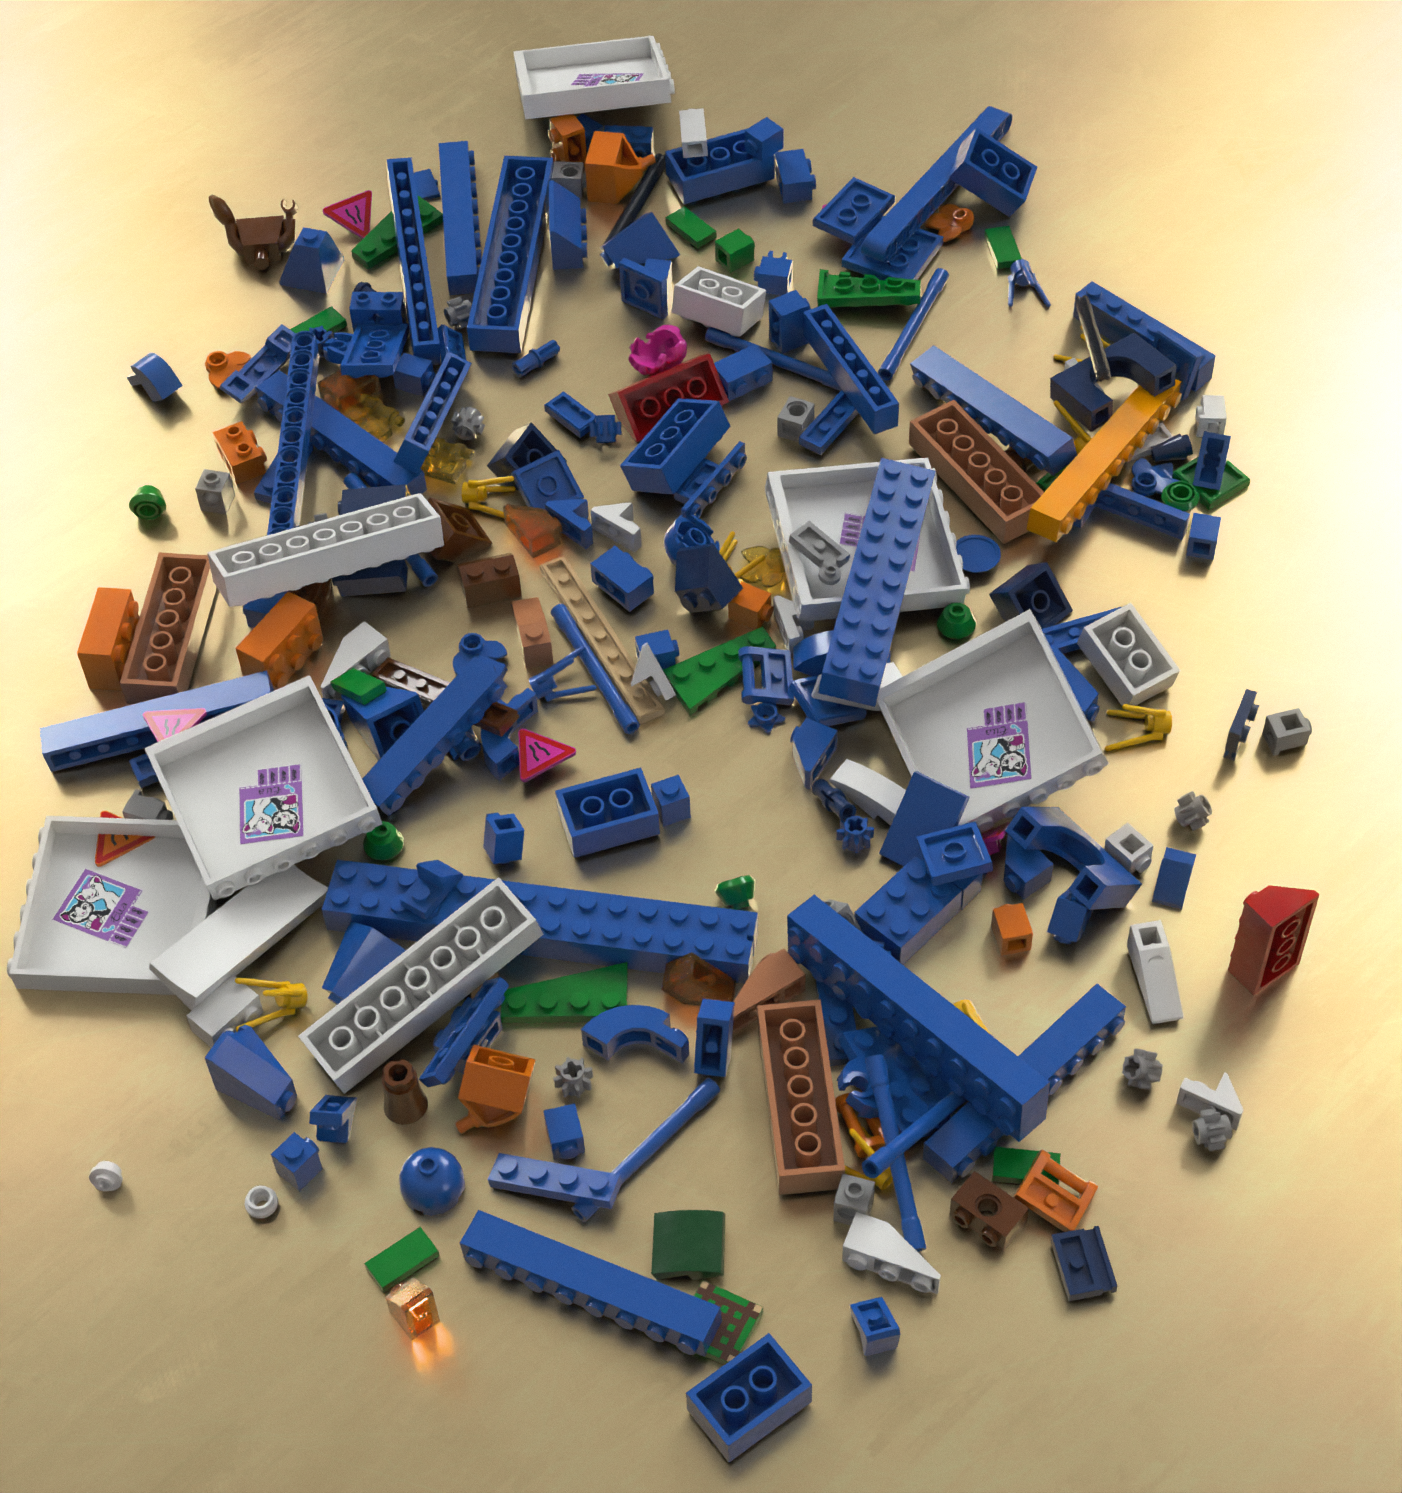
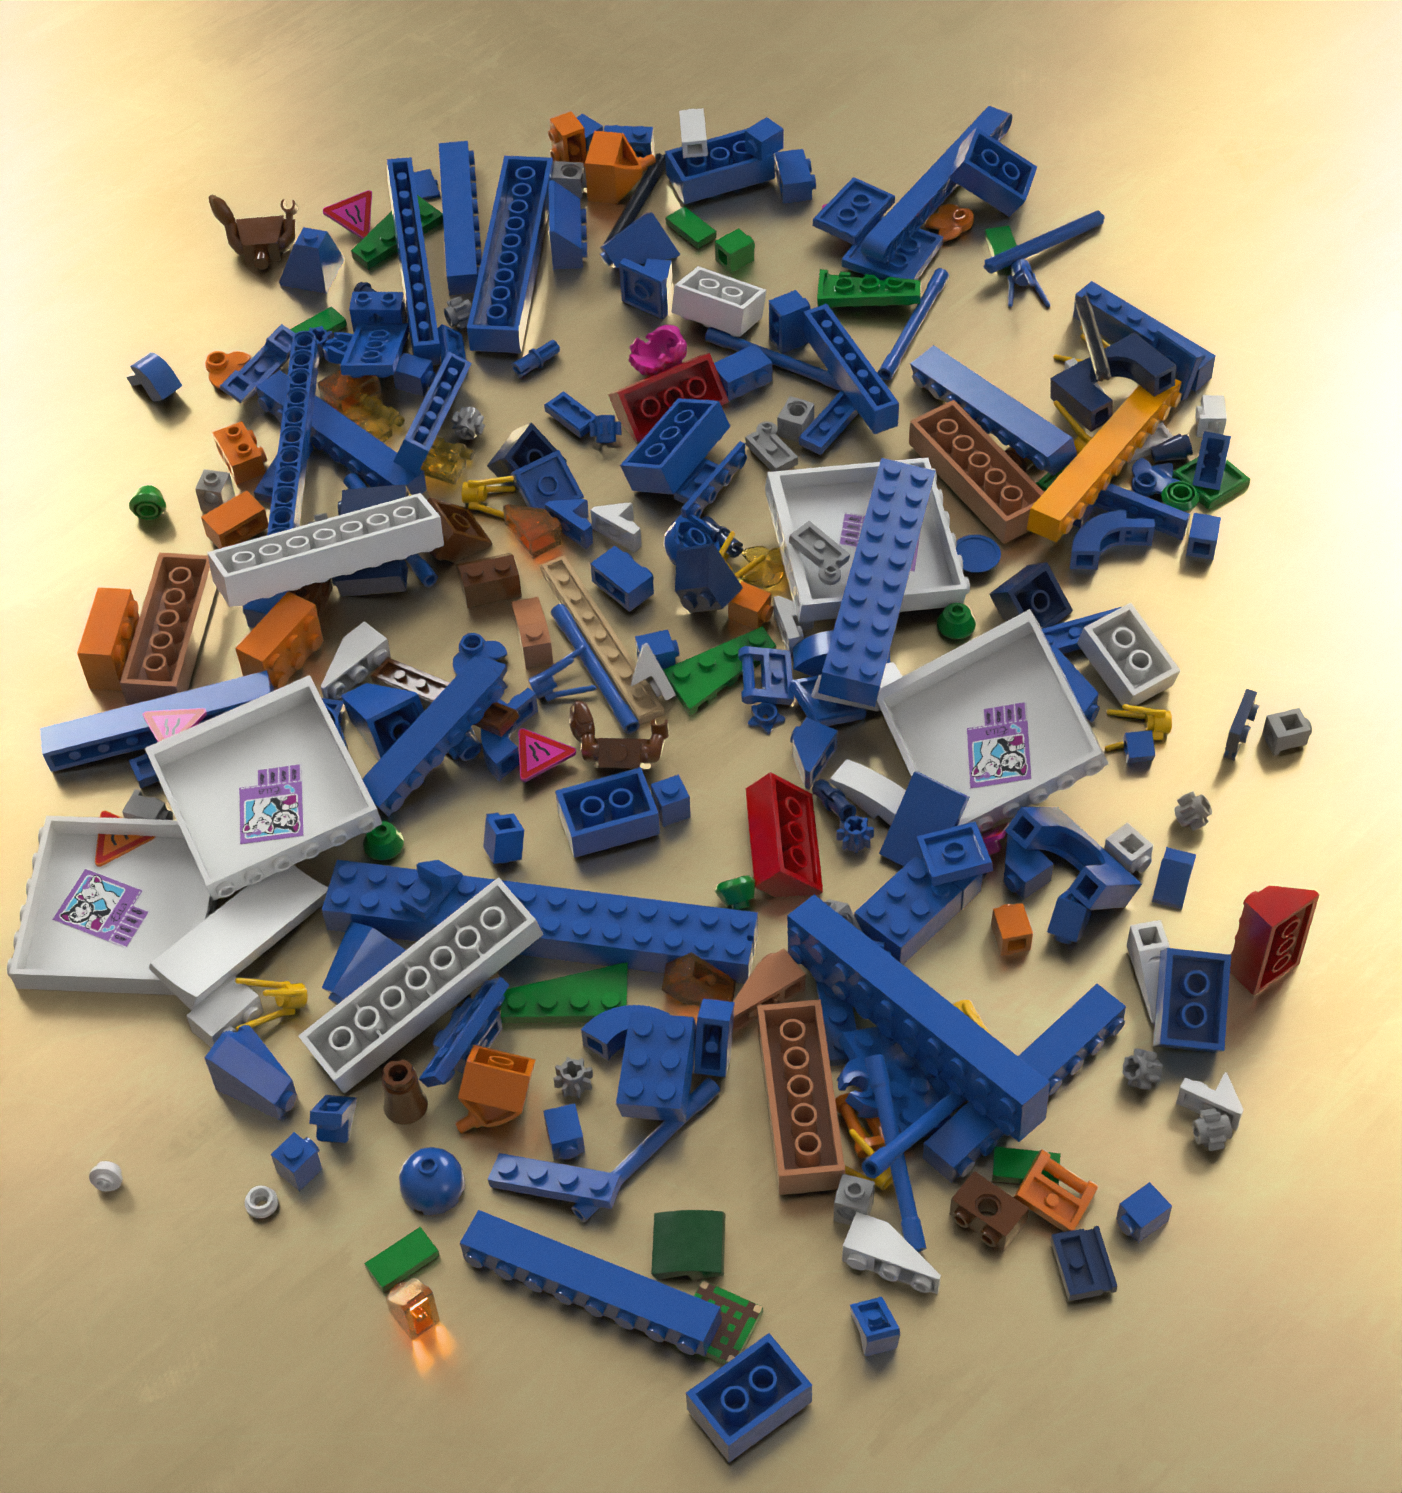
green tile [330,668,387,705] -> none
white panel [513,36,675,119] -> none
blue brick [754,250,793,295] -> none
none -> orange brick [201,490,268,549]
none -> reddish brown torso [569,701,669,769]
none -> blue brick [616,1012,697,1122]
none -> dark blue pin [701,516,743,558]
none -> light grey hinge [745,421,798,472]
none -> red slope [745,772,823,898]
none -> blue axle [983,210,1105,274]
none -> blue arch [1070,510,1155,570]
none -> blue brick [1116,1182,1172,1243]
none -> blue piece [1123,730,1156,763]
none -> blue brick [1153,948,1231,1053]

